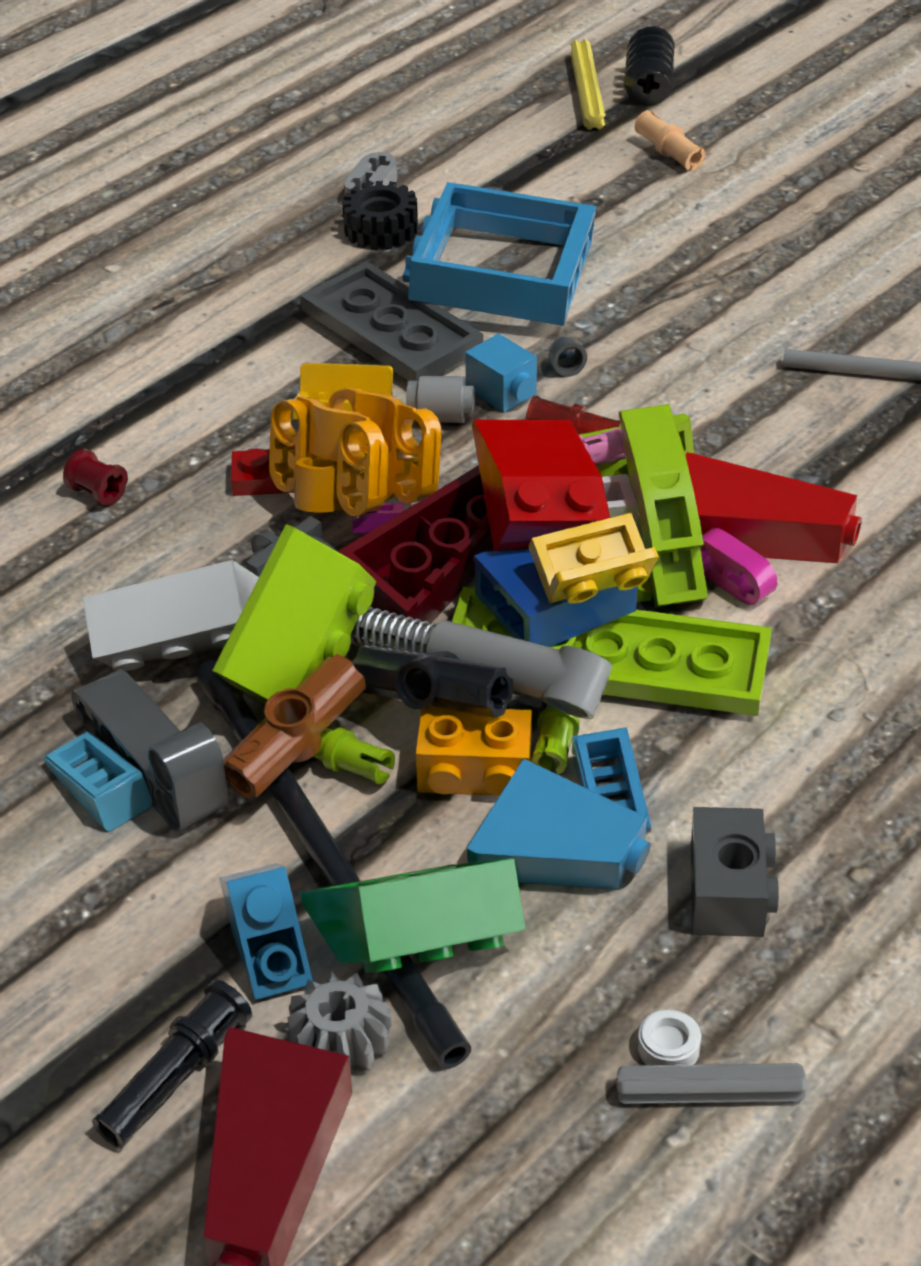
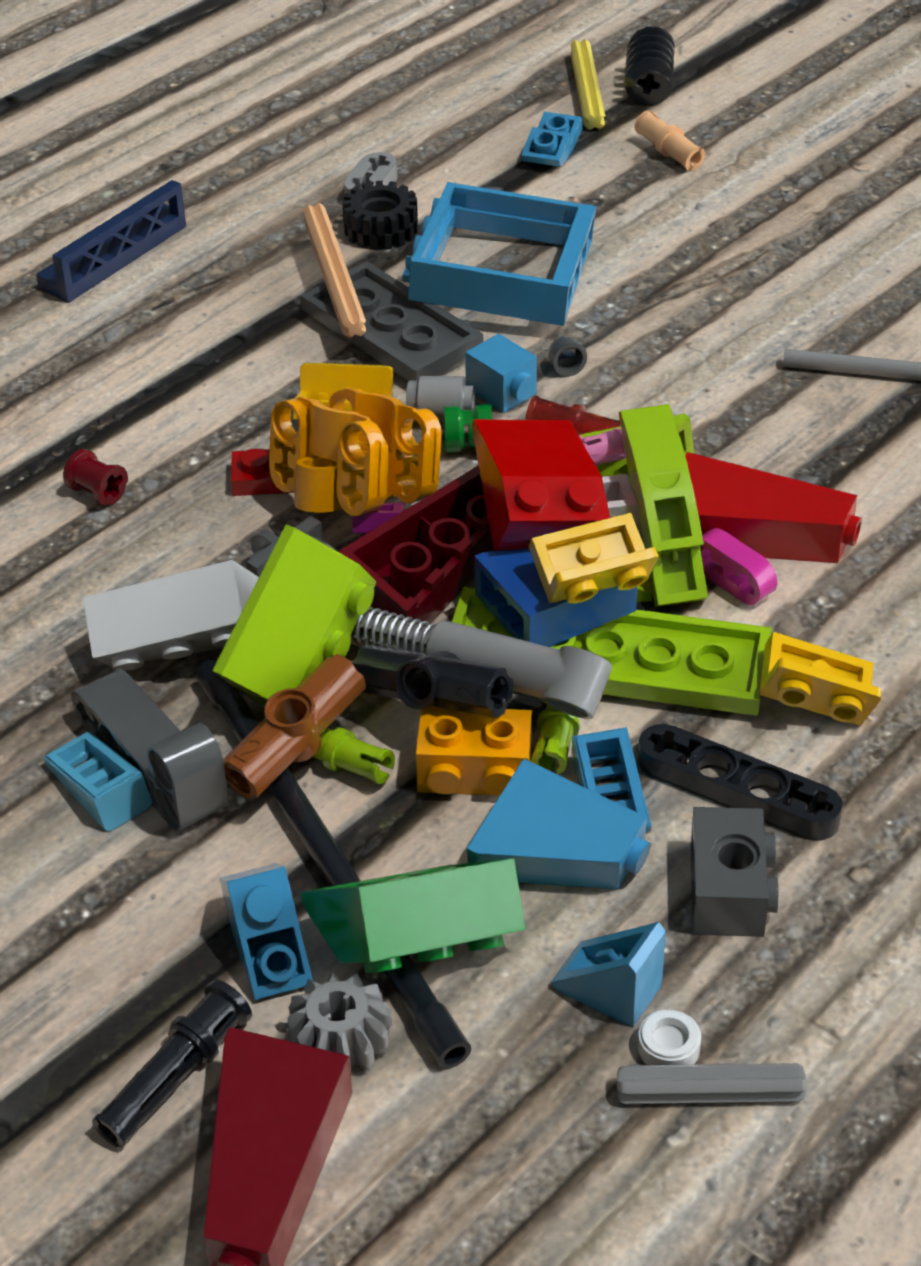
none -> dark blue fence [36,180,186,303]
none -> light nougat axle [303,203,366,338]
none -> green wheel [444,404,492,453]
none -> dark azure slope [521,111,583,167]
none -> dark azure slope [550,922,666,1027]
none -> black beam [638,724,843,841]
none -> yellow bracket [759,632,882,726]

